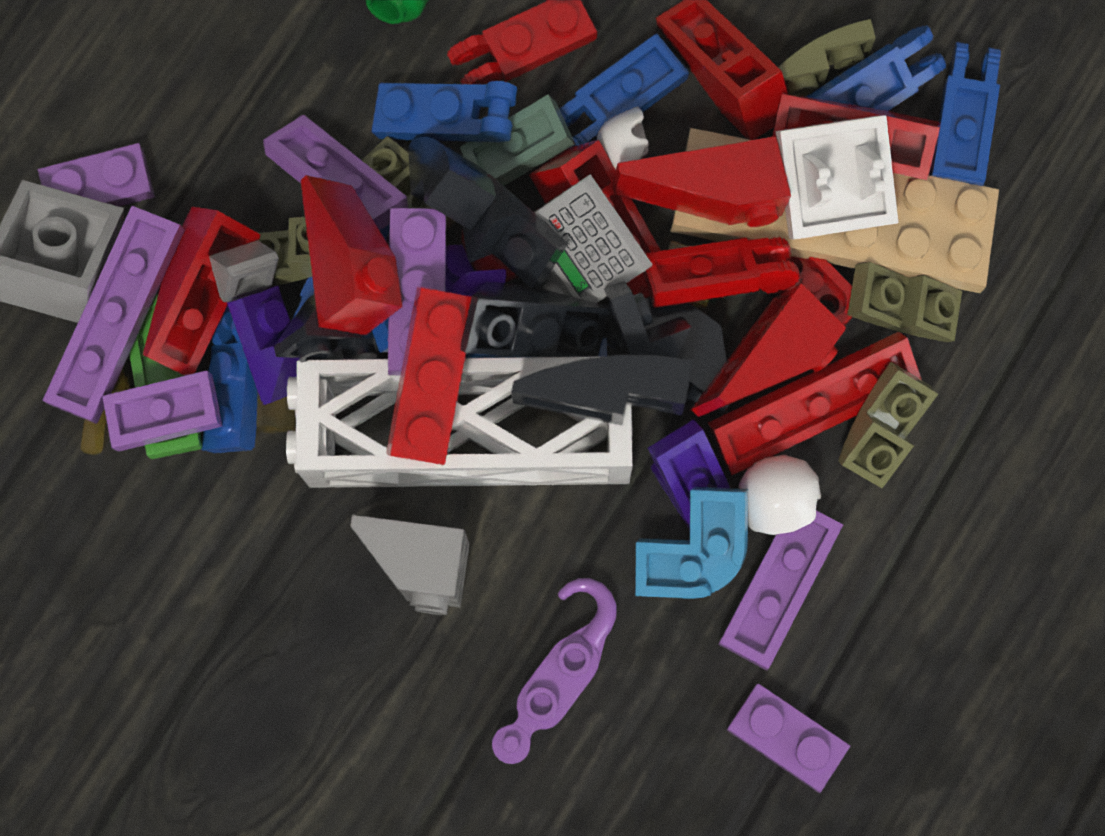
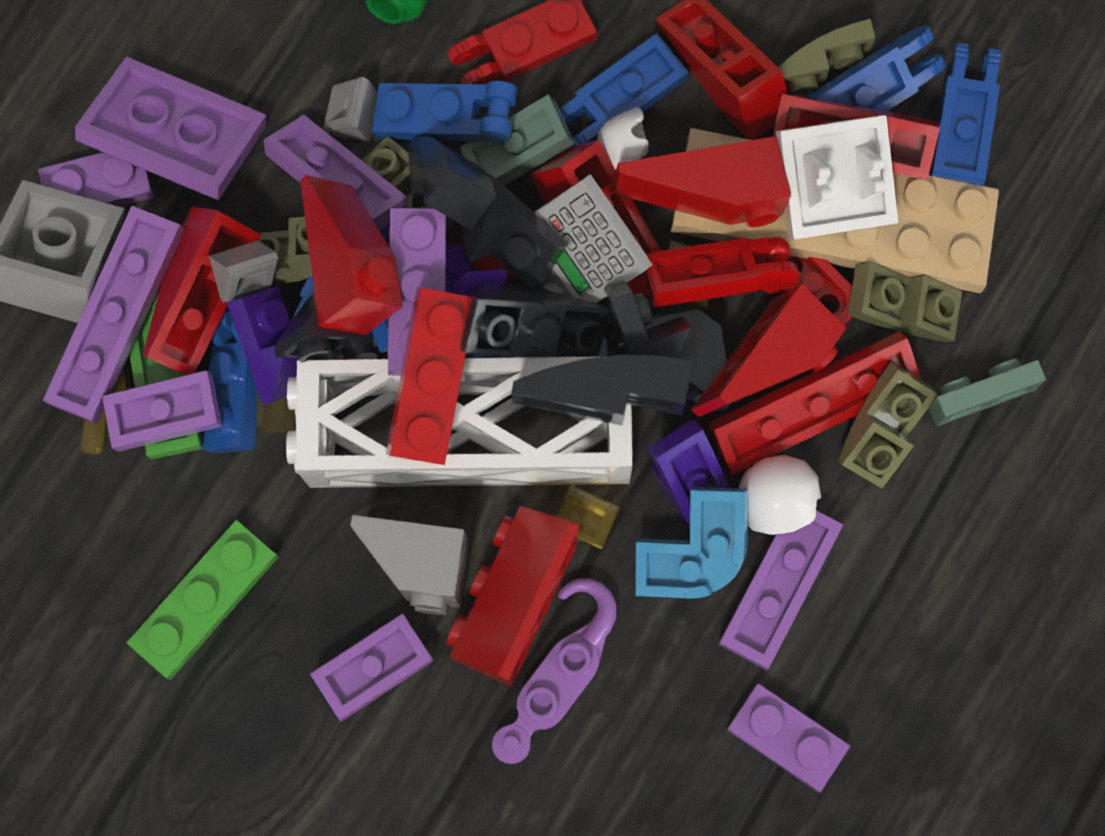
none -> medium lavender plate [75,57,266,200]
none -> bright green plate [127,520,279,680]
none -> medium lavender plate [310,614,434,721]
none -> light grey slope [323,77,378,143]
none -> red slope [446,506,580,687]
none -> clear yellow slope [557,485,621,549]
none -> sand green plate [929,358,1046,427]

